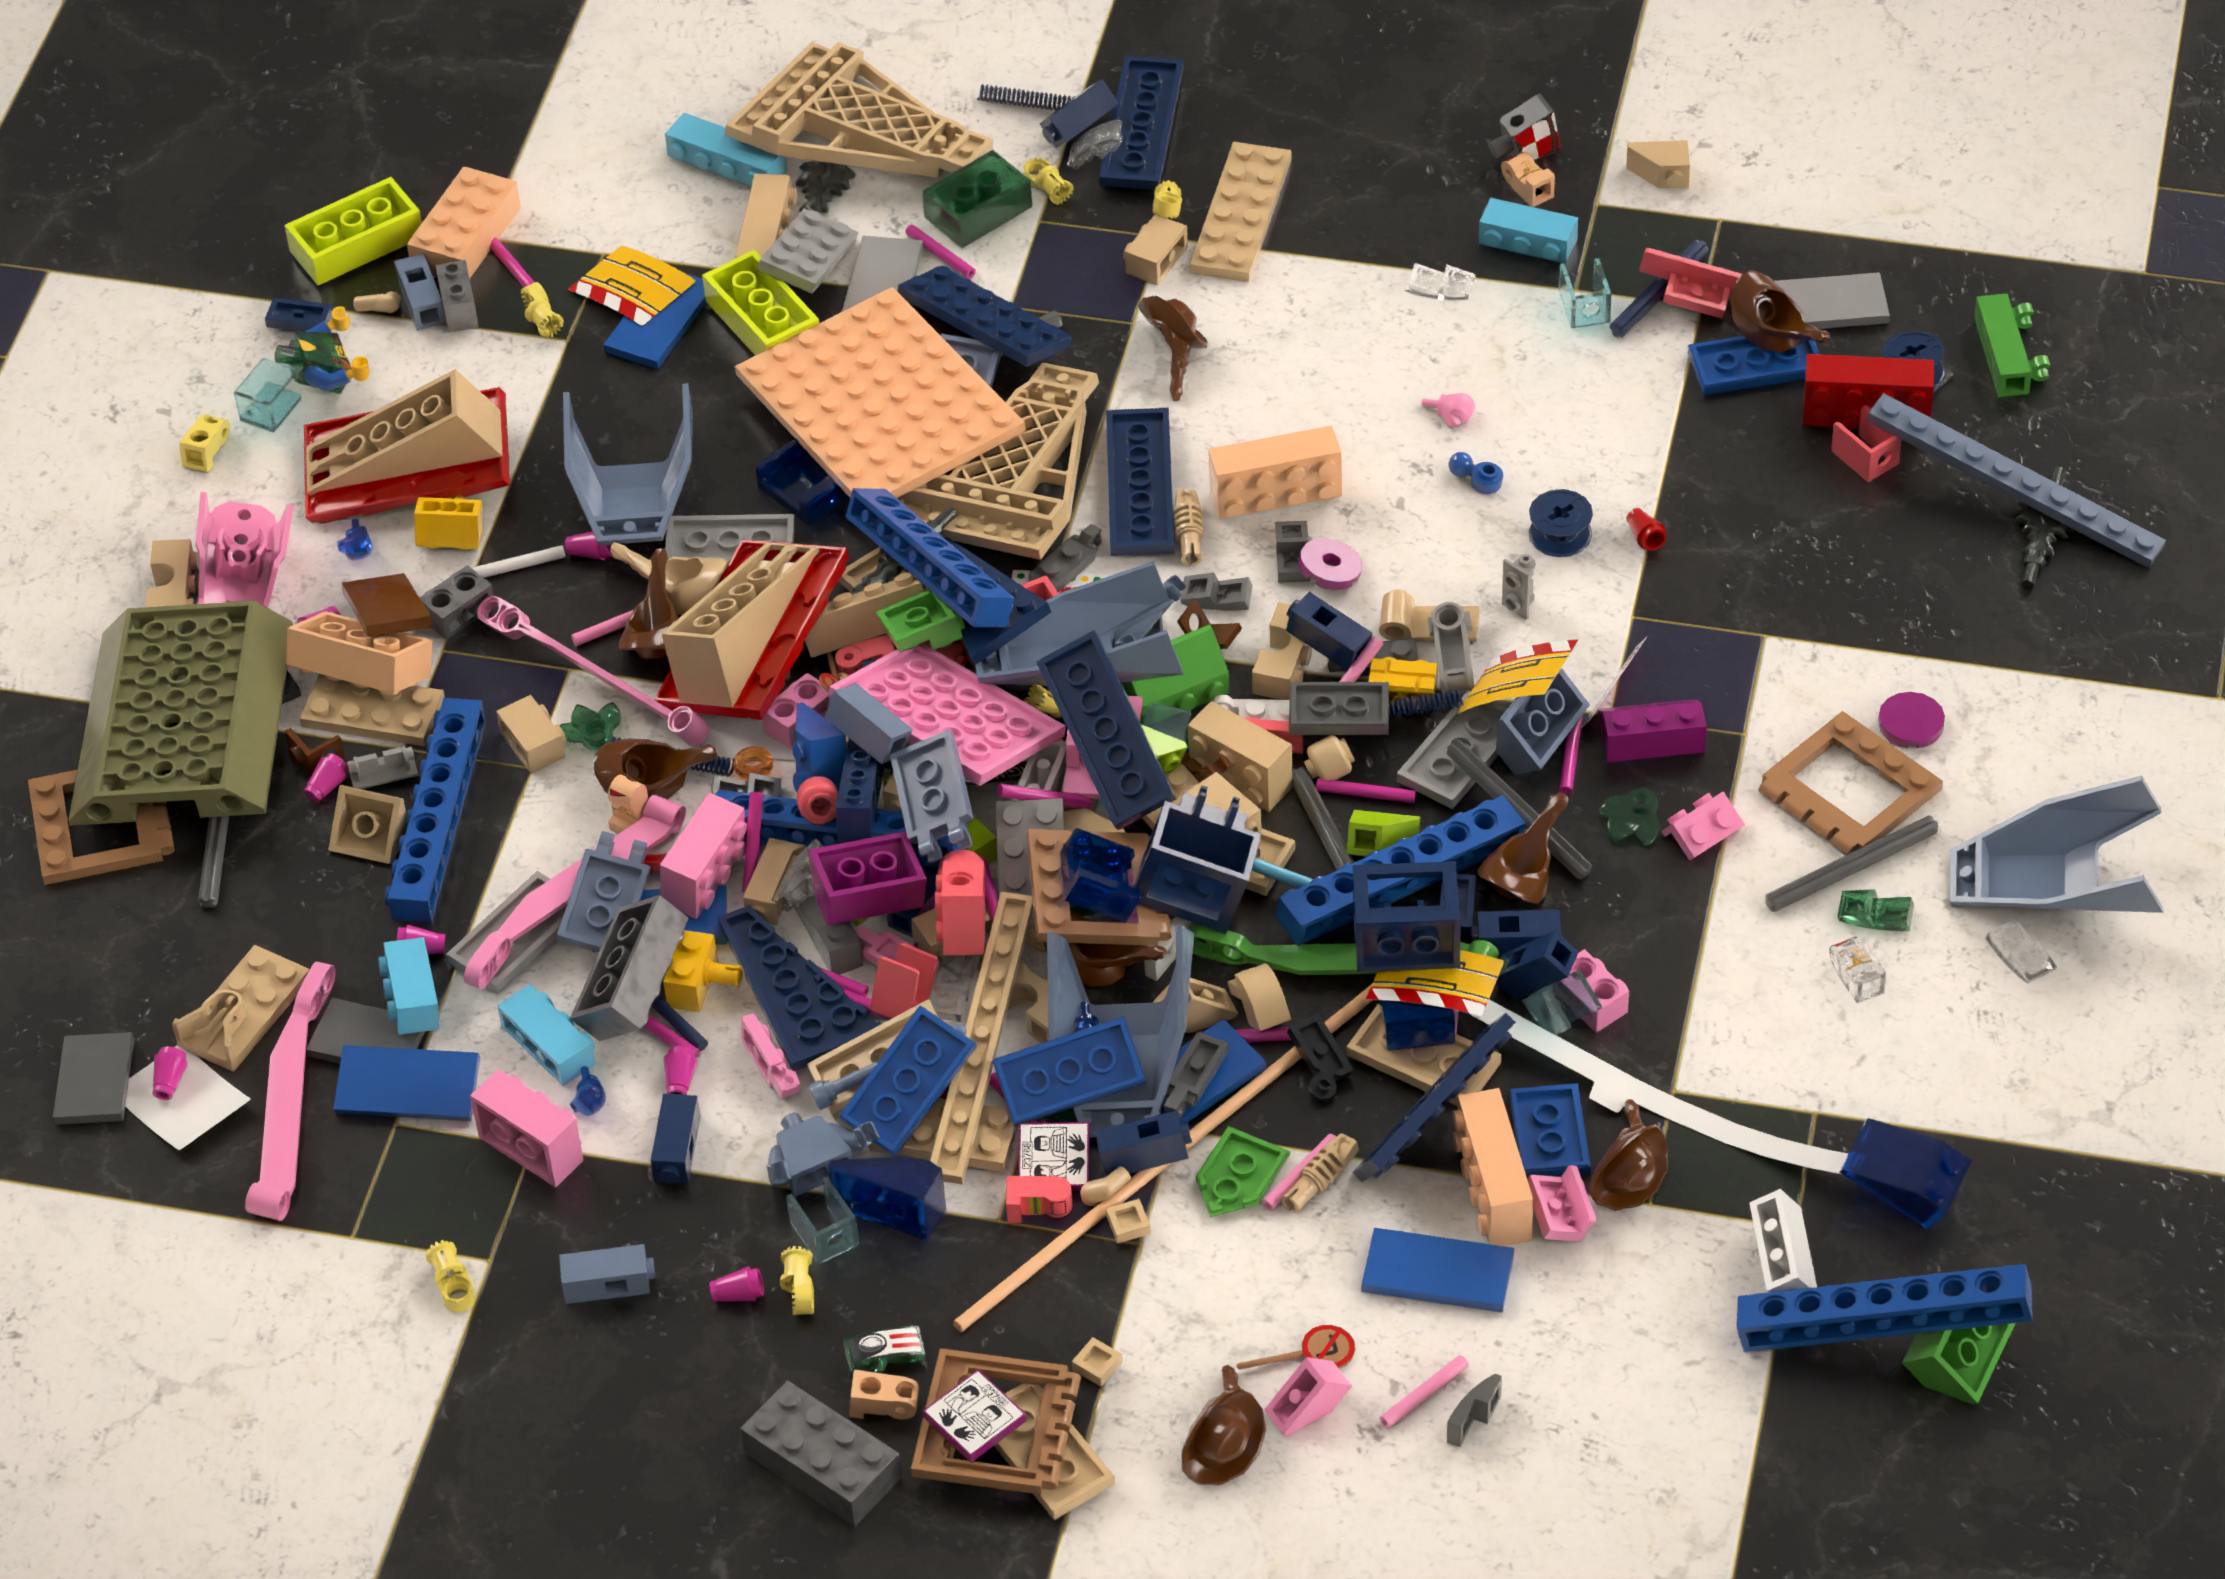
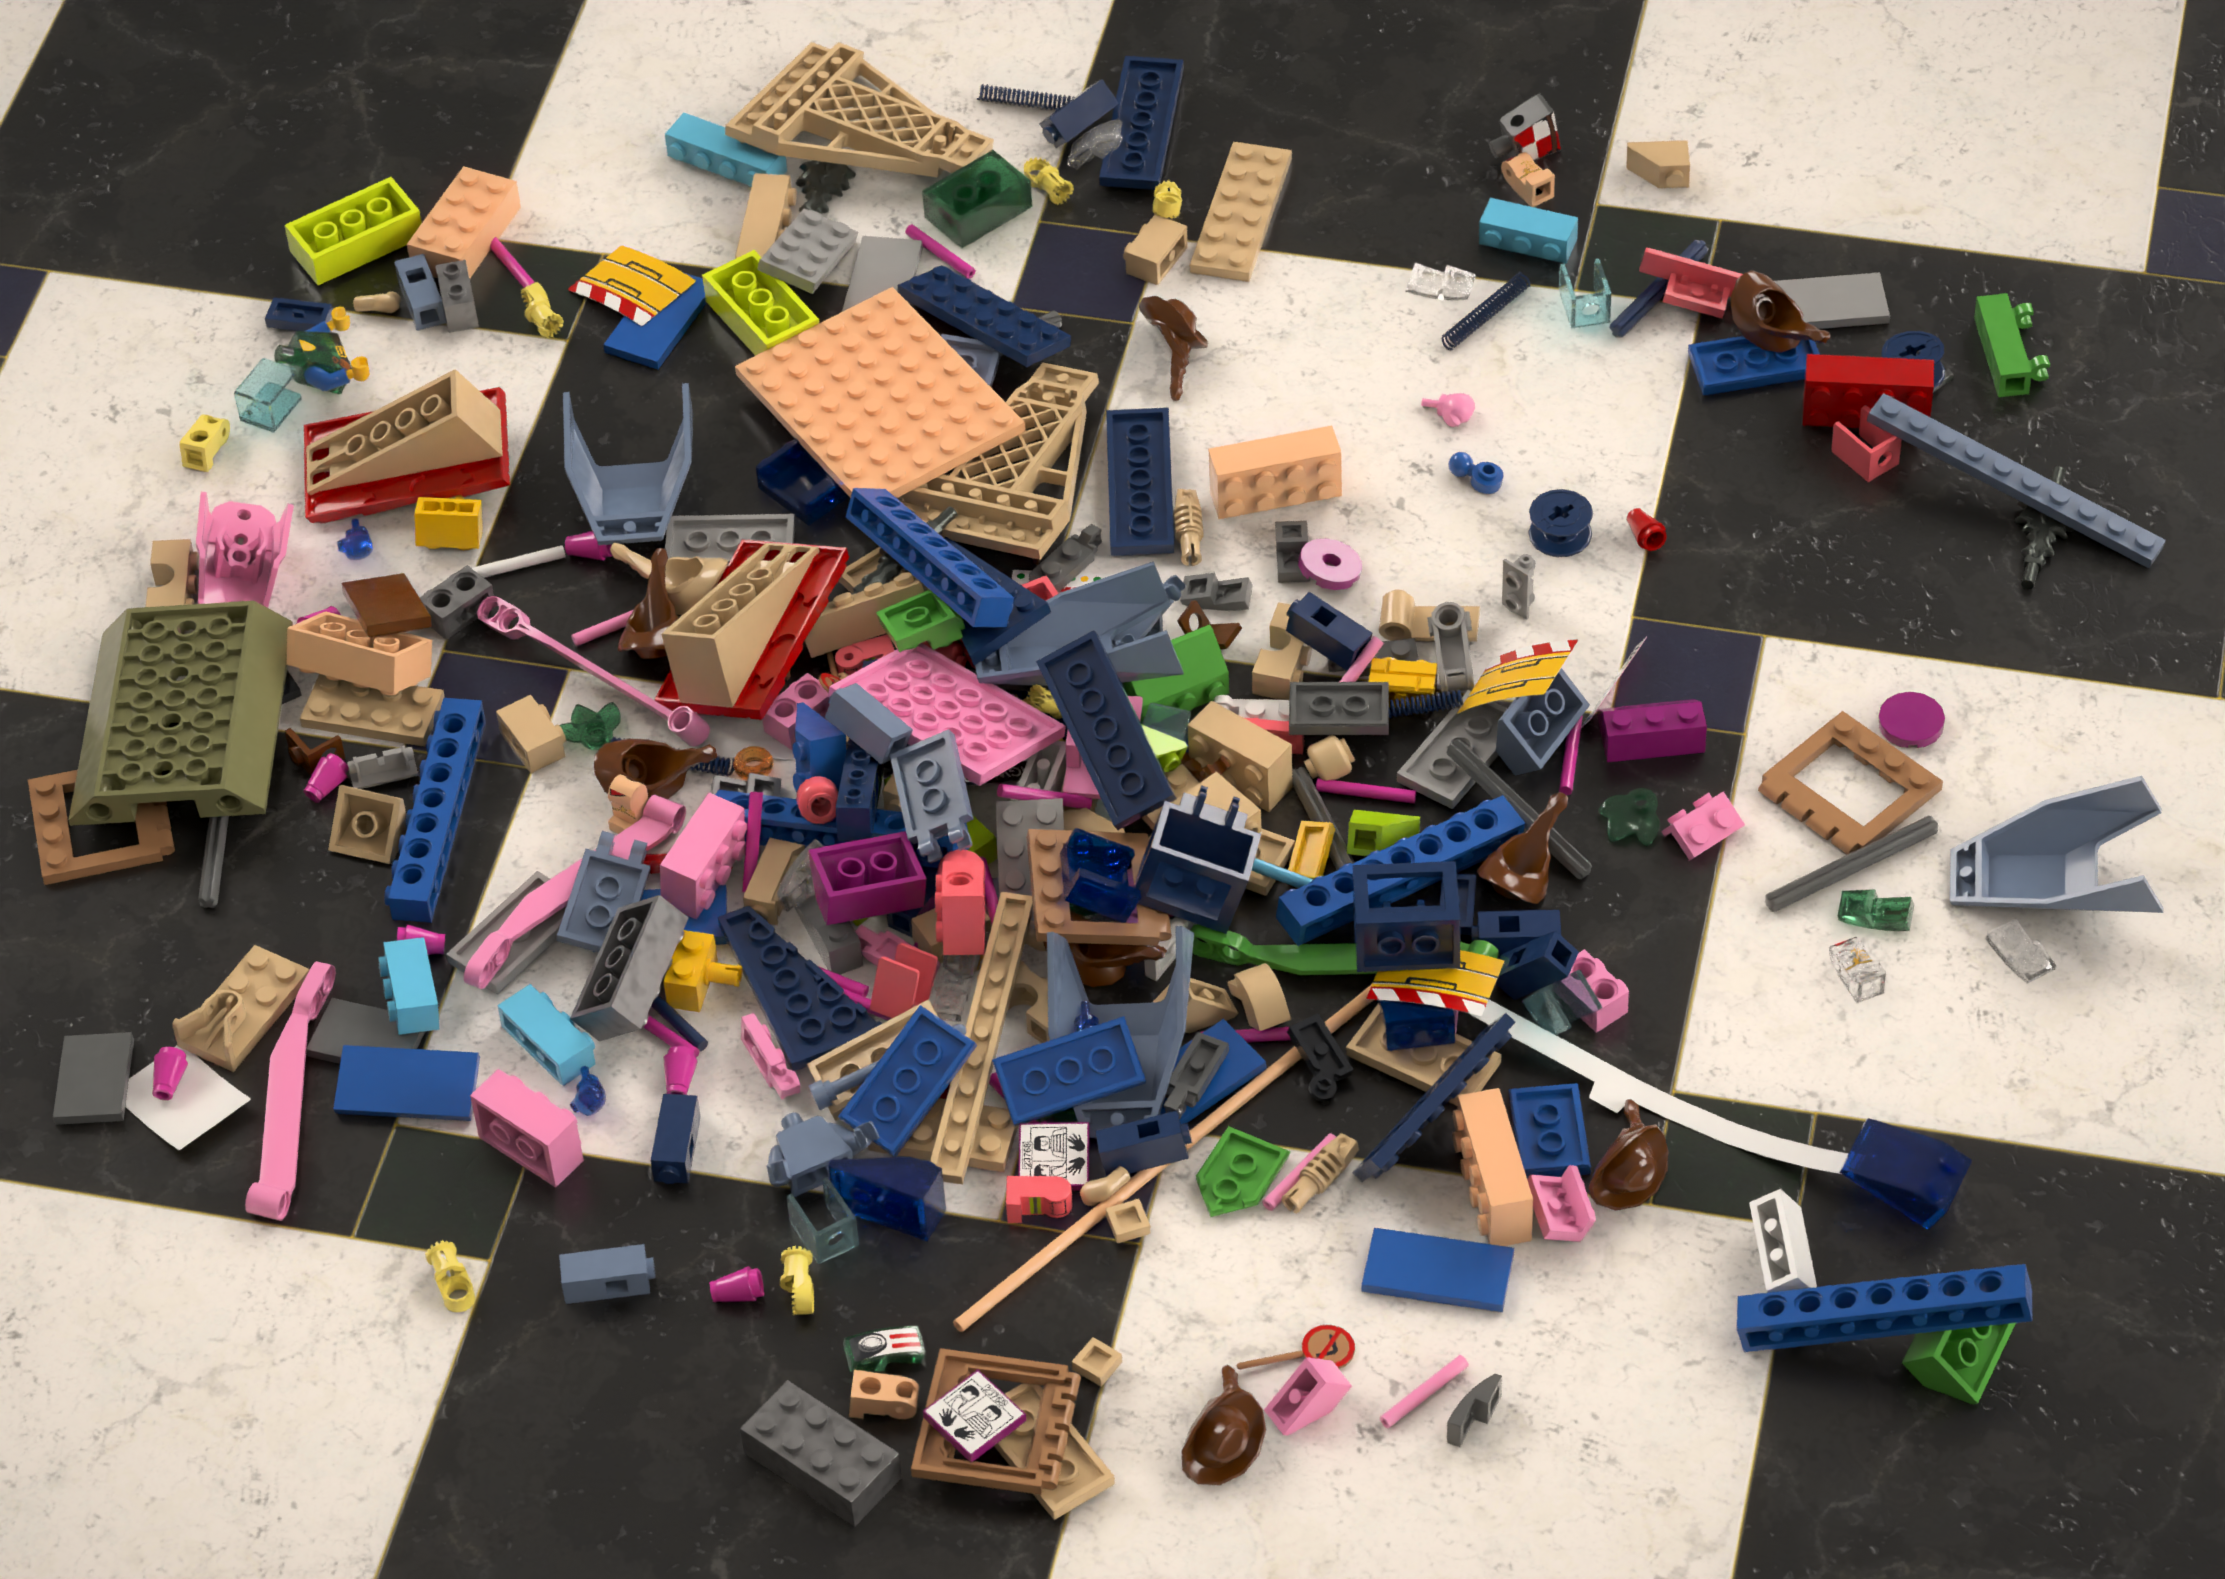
none -> yellow tile [1288,821,1335,879]
none -> dark blue piece [1441,272,1530,350]

